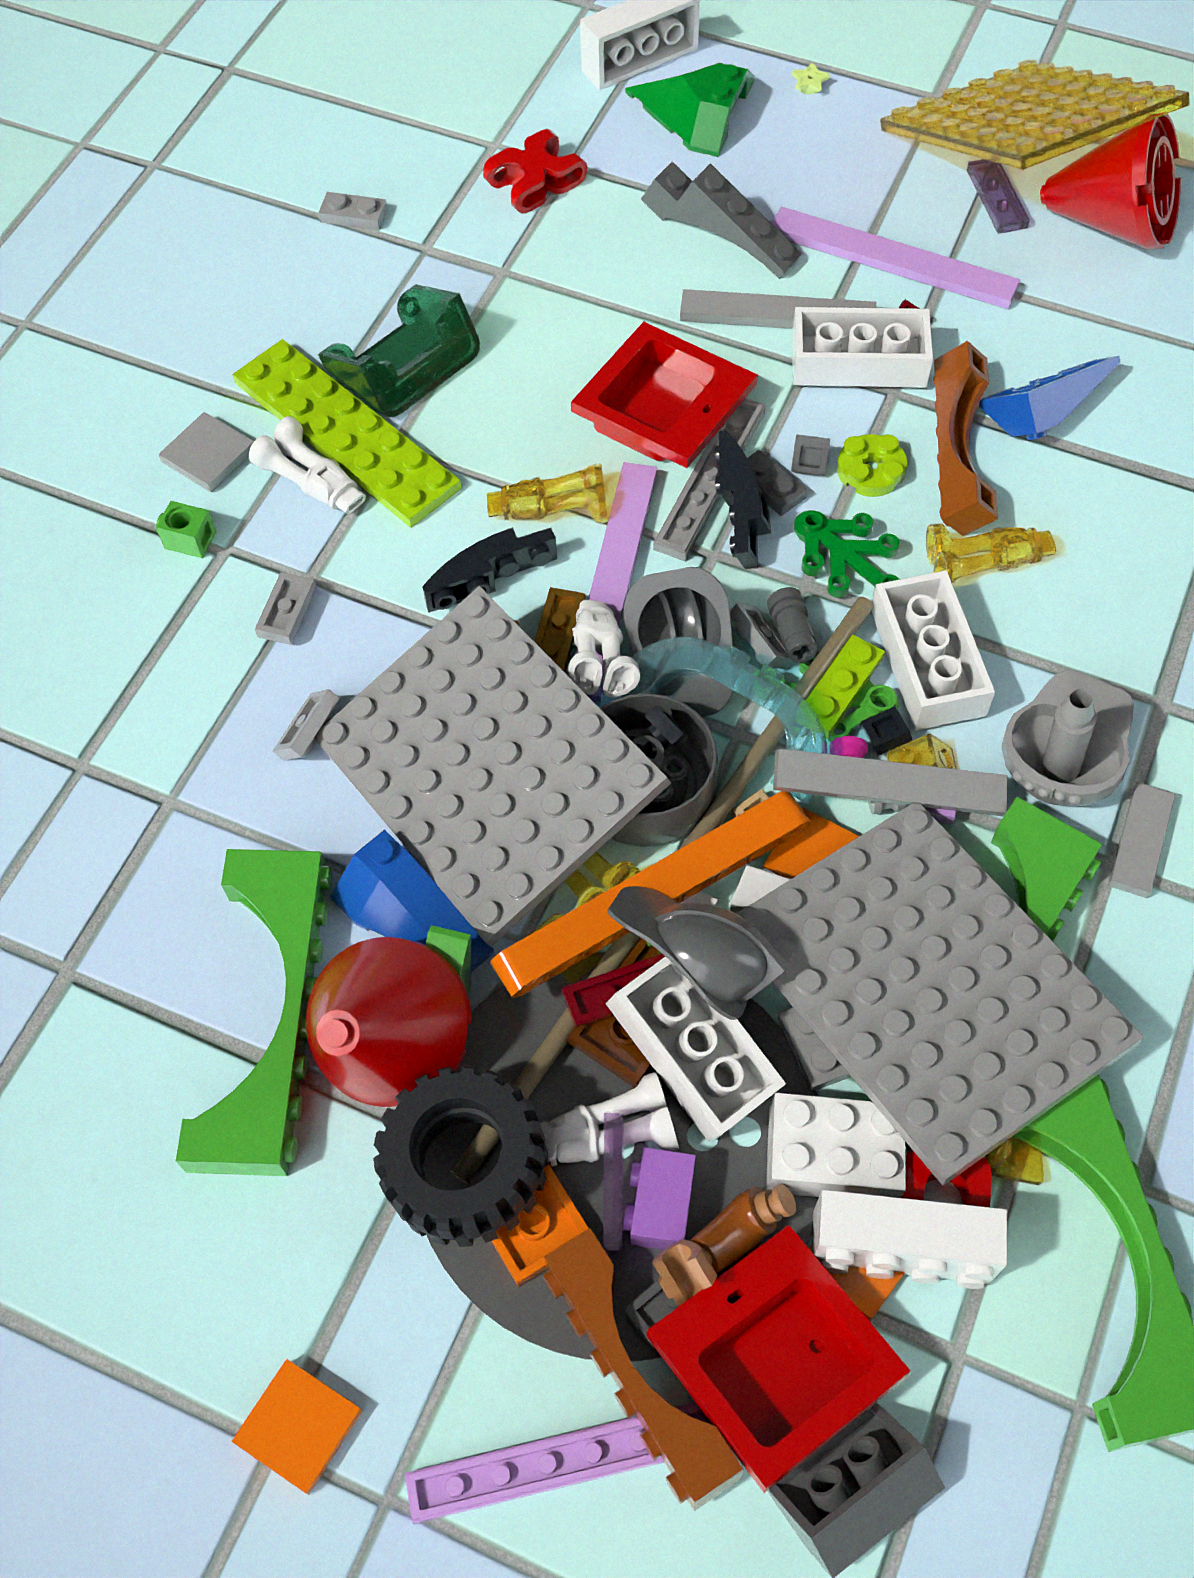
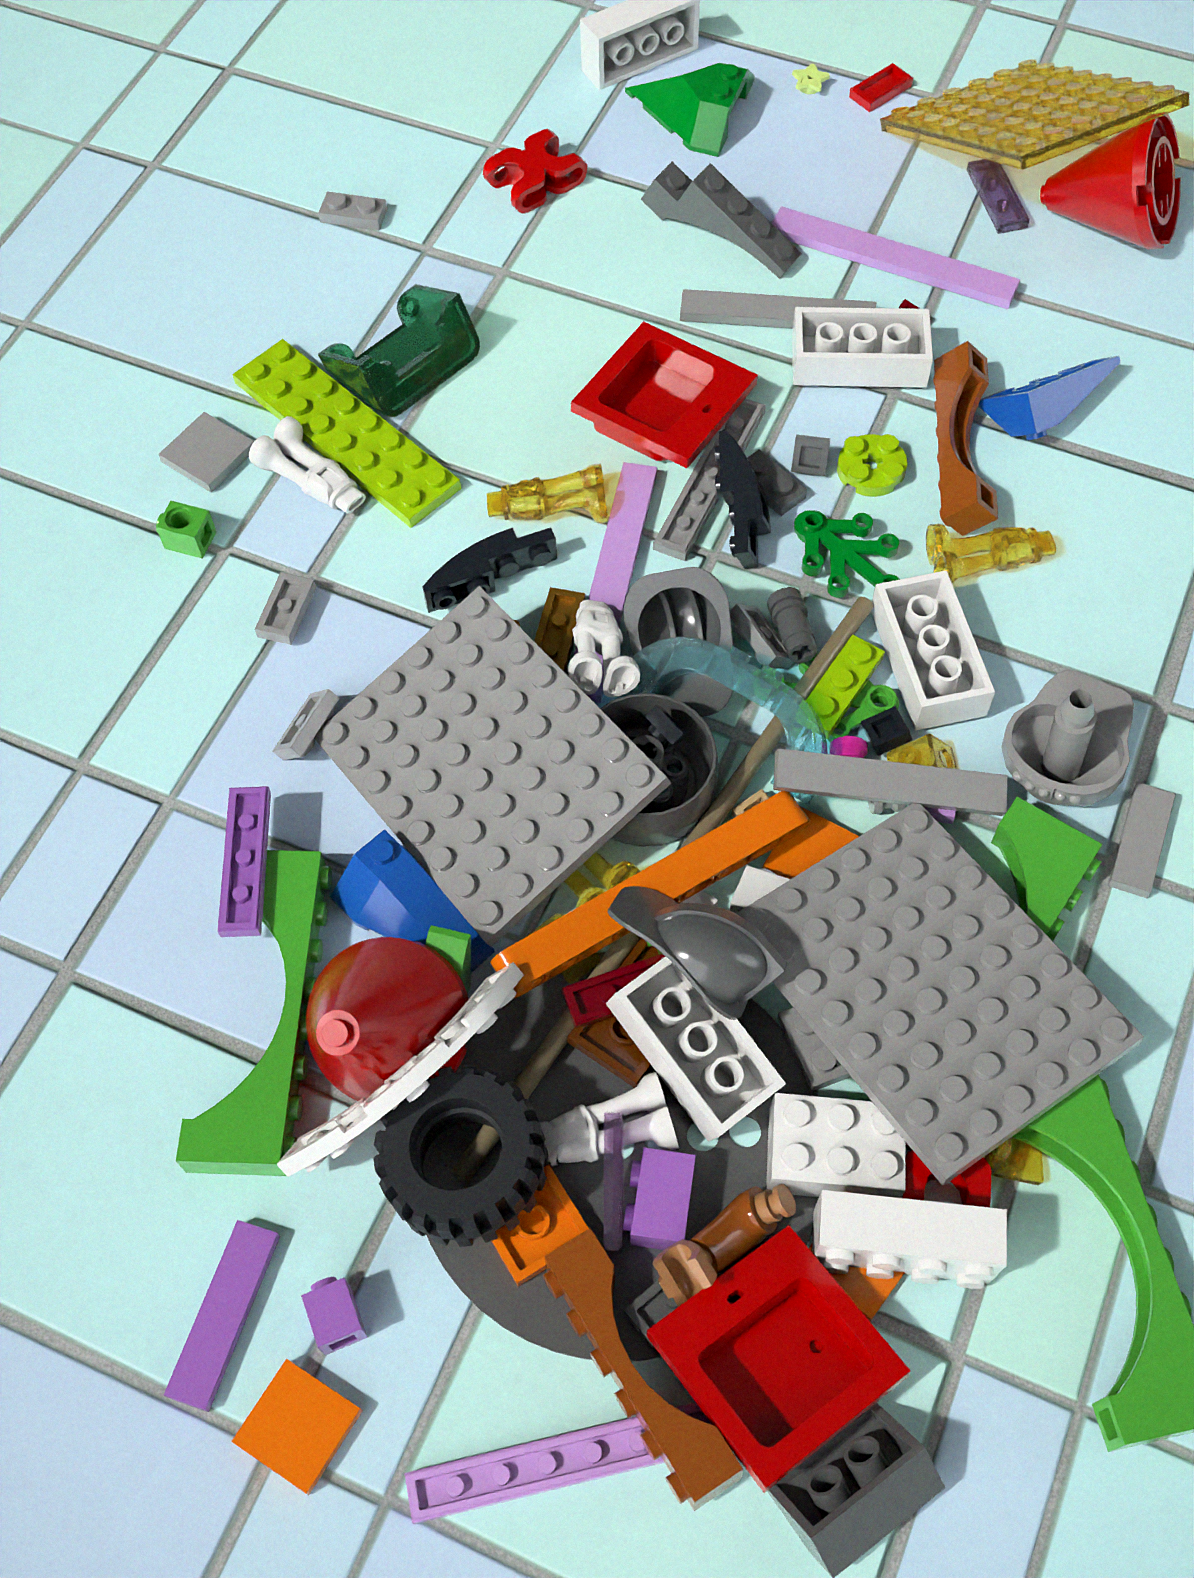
none -> medium lavender tile [164,1220,280,1412]
none -> medium lavender tile [217,786,271,937]
none -> white plate [277,962,524,1177]
none -> medium lavender brick [301,1277,368,1356]
none -> red tile [849,63,913,113]

